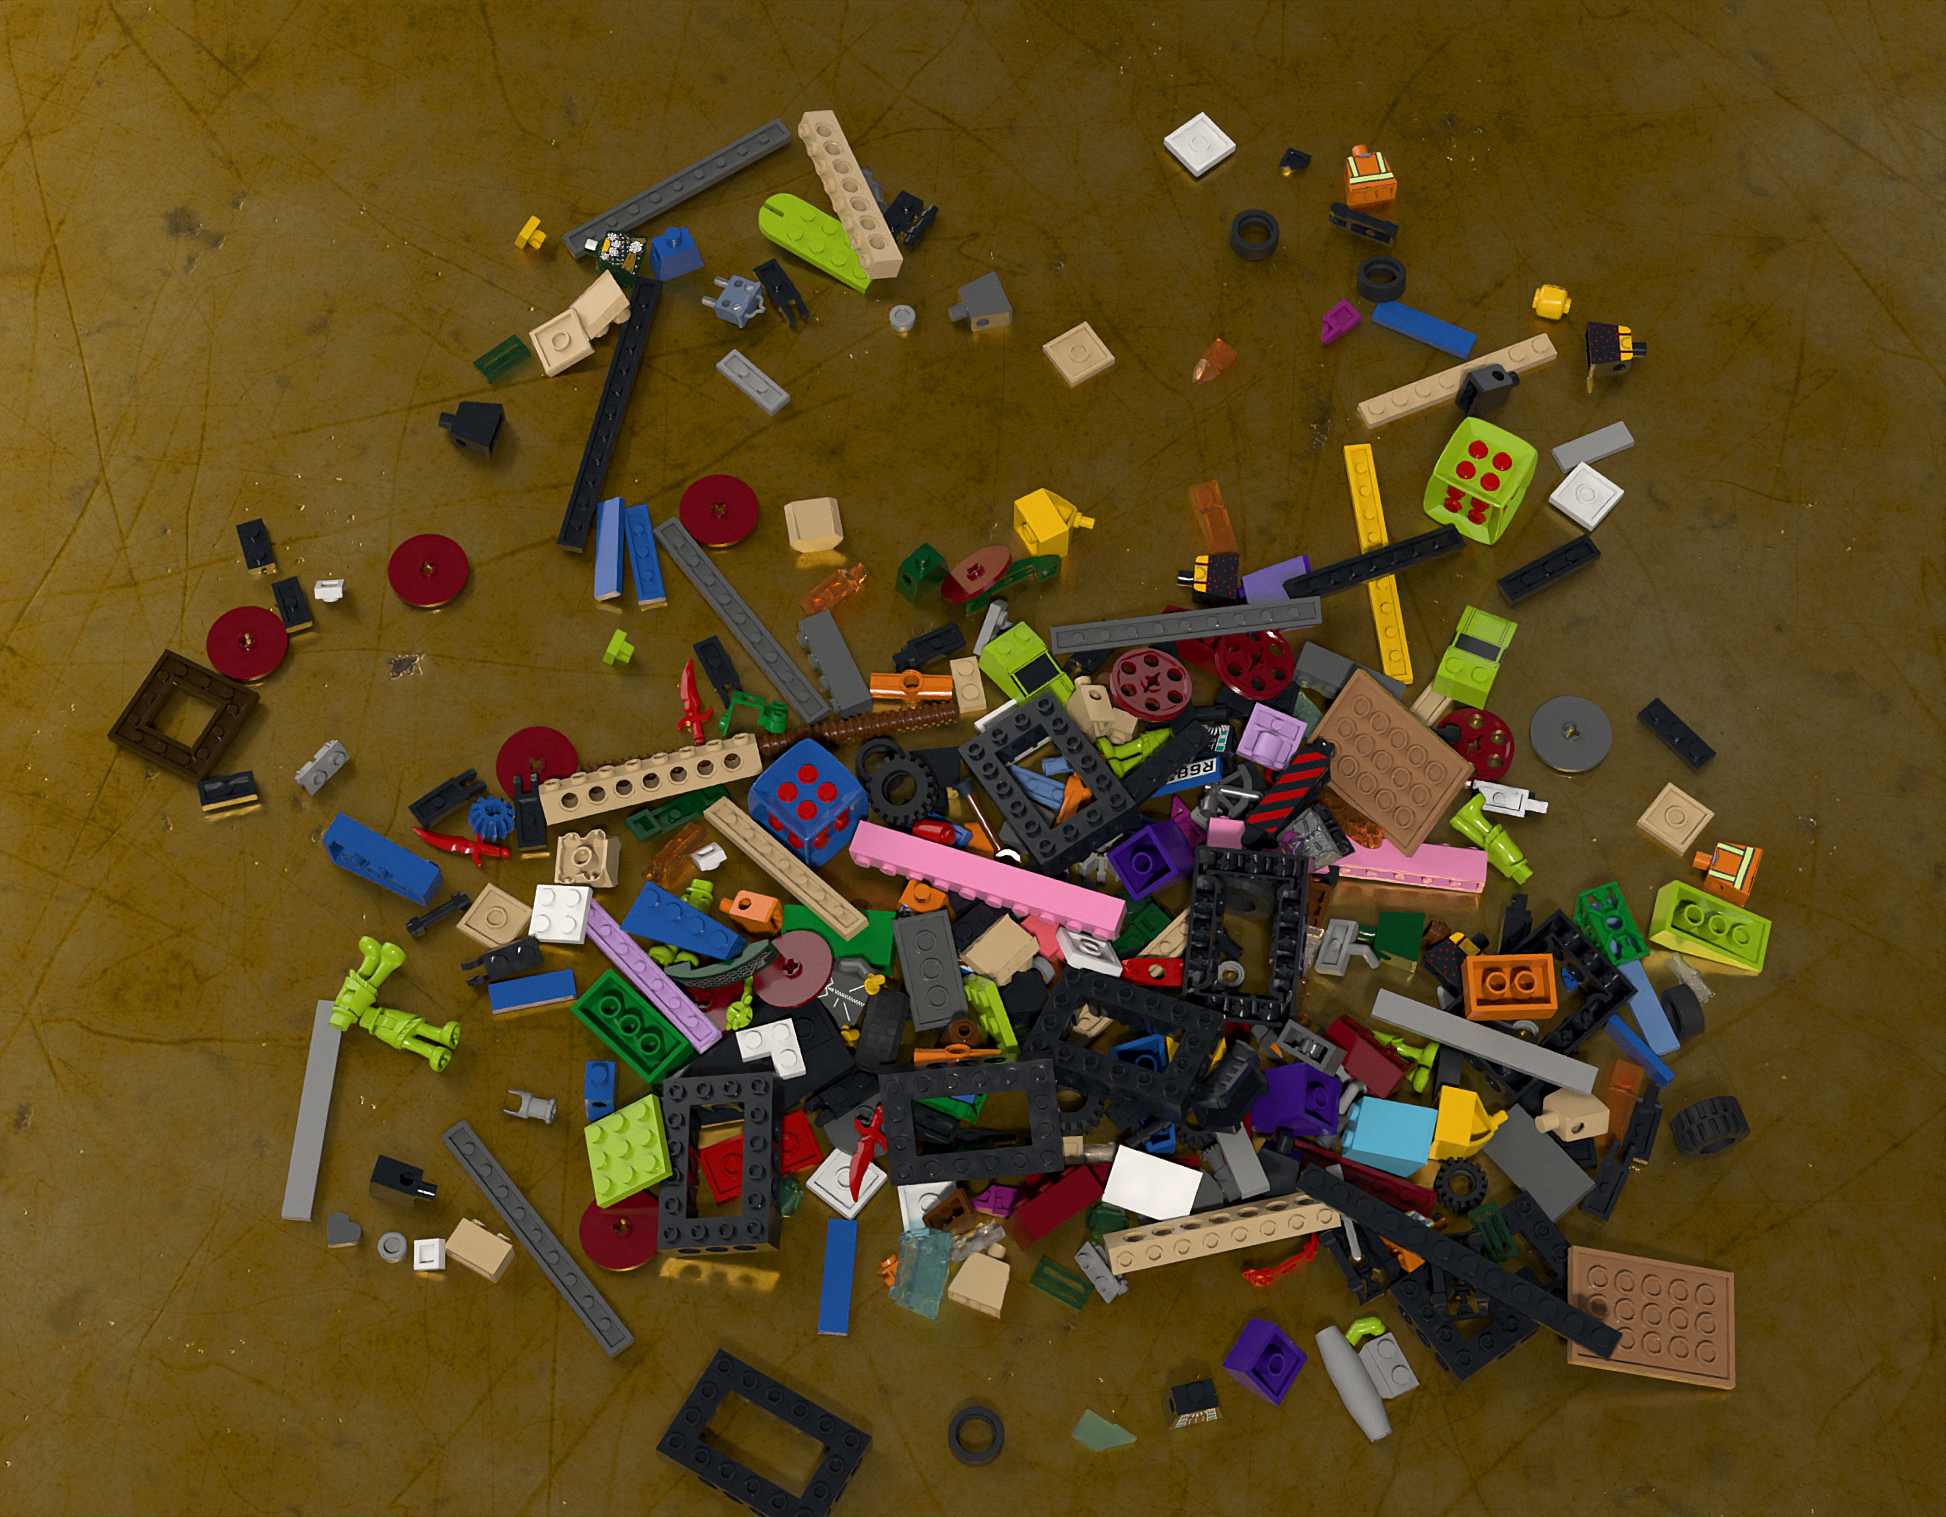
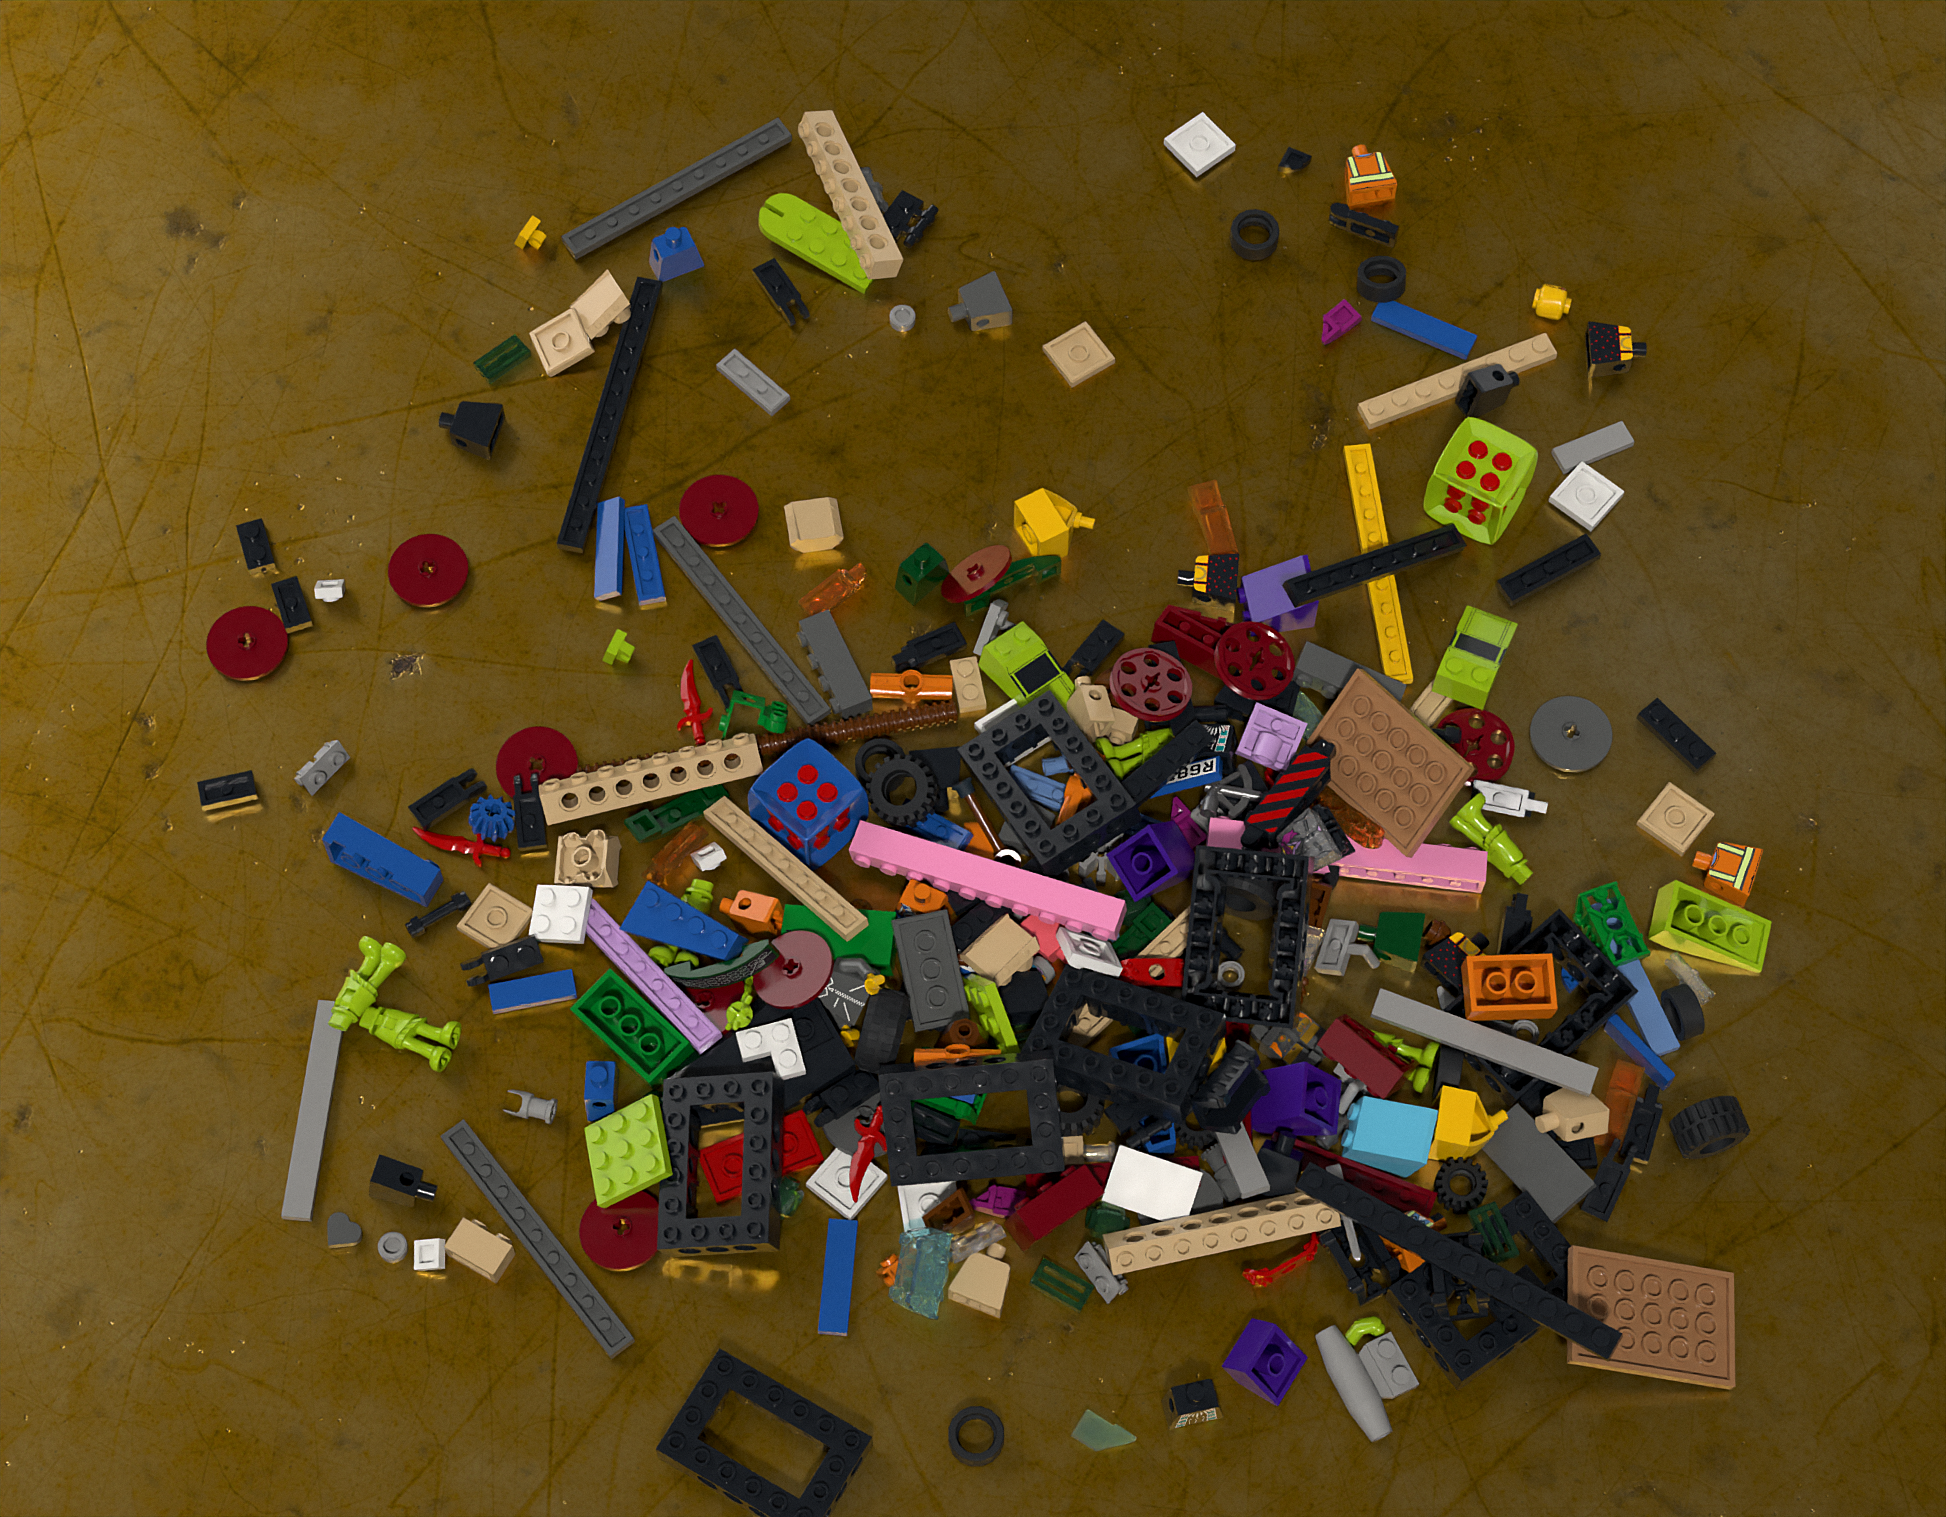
dark brown plate [107,649,260,783] -> none
torso [584,230,649,290] -> none
sand blue piece [702,274,765,328] -> none
red brick [912,819,956,847] -> none
dark grey plate [1050,596,1324,655] -> none
clear orange plate [1192,338,1238,384] -> none
dark grey brick [1275,1019,1347,1077] -> none

